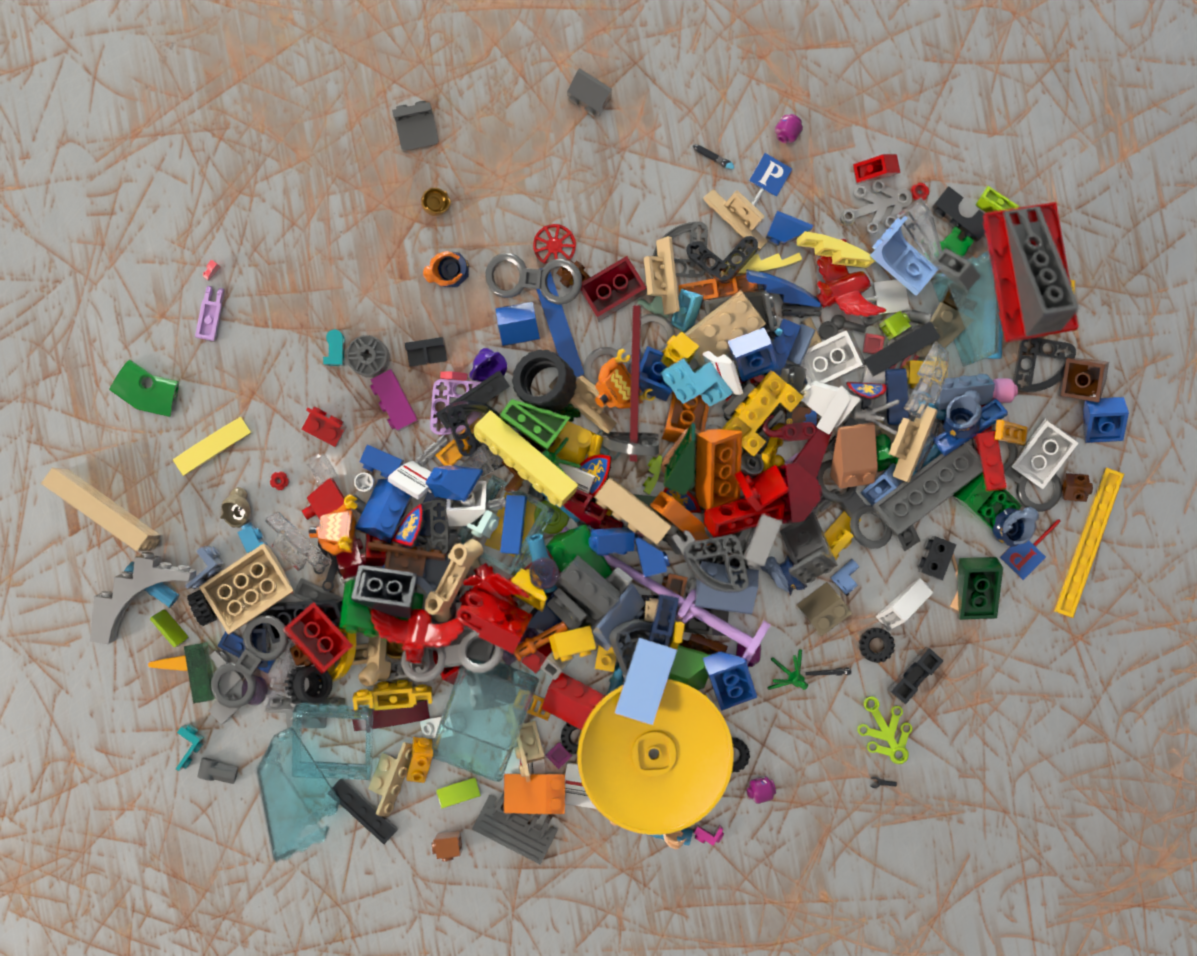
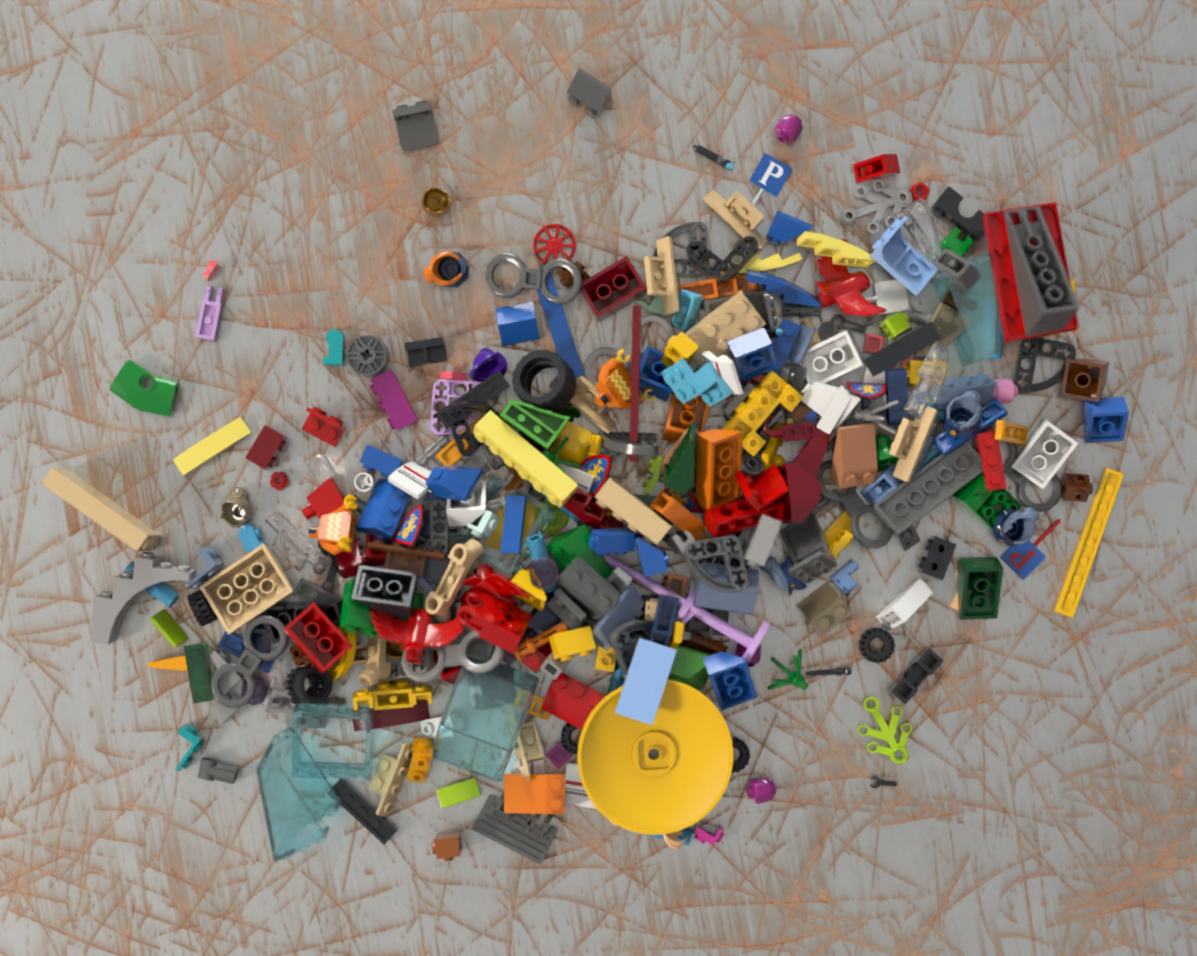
lime slope [975,186,1020,213] -> none
none -> dark red brick [245,425,288,470]

